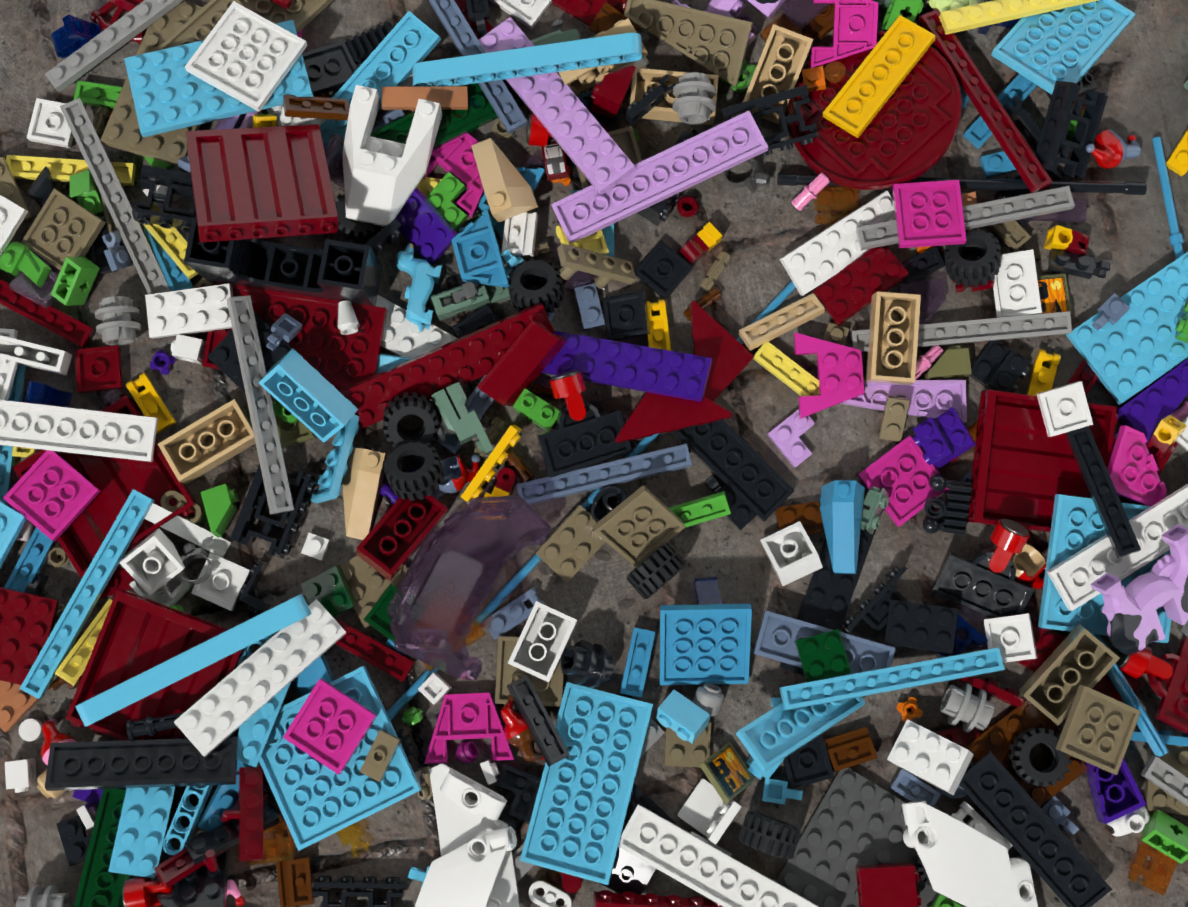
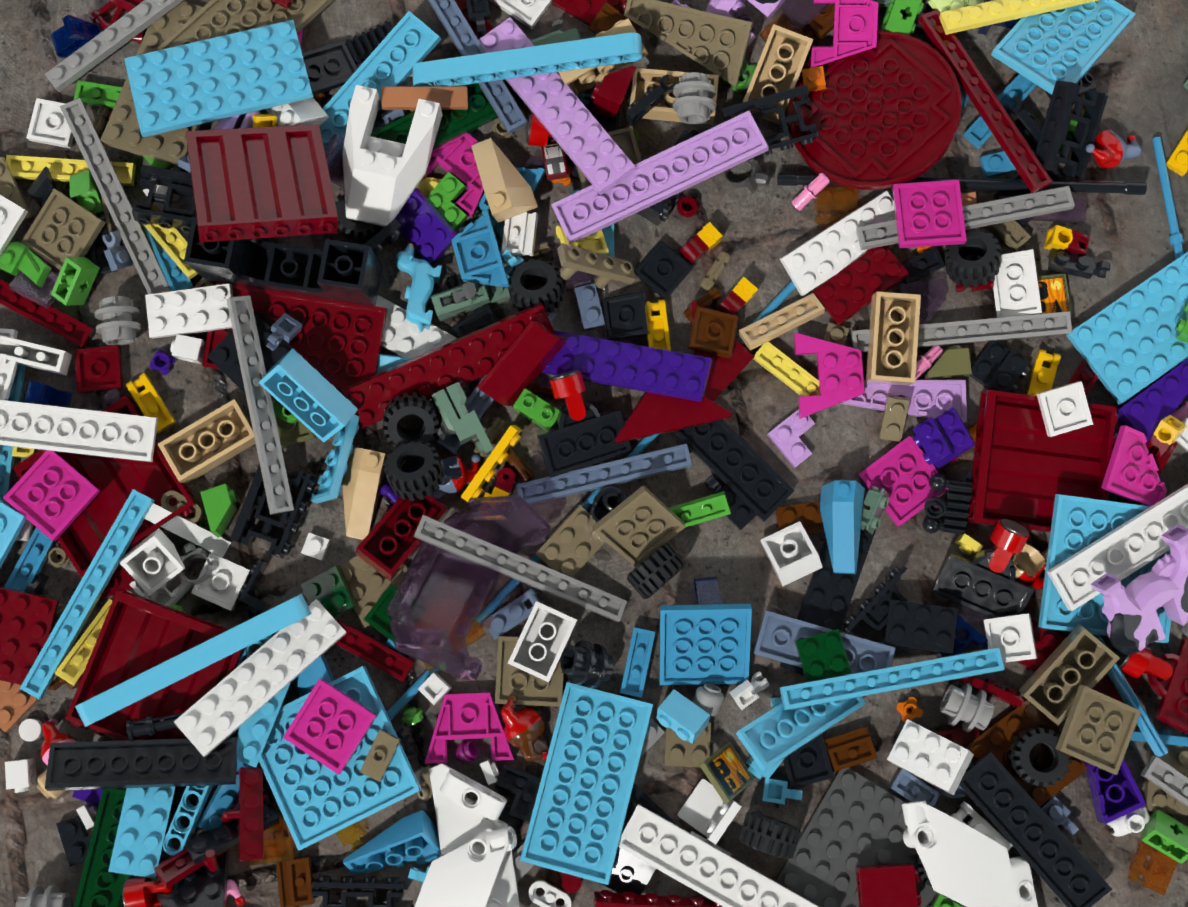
white plate [185,1,307,112] -> none
reddish brown plate [283,95,350,120] -> none
white cone [338,301,359,335] -> none
black tile [507,675,570,767] -> none
yellow plate [823,15,935,138] -> none
clear orange plate [824,61,846,83] -> none
black plate [1065,426,1141,558] -> none
sand blue plate [1092,293,1130,331] -> none
none -> dark azure wedge [343,810,441,875]
none -> light grey plate [414,515,627,622]
none -> reddish brown tile [688,306,738,359]
none -> leg [717,277,758,315]
none -> white plate [729,671,770,710]
none -> light yellow plate [955,534,983,555]

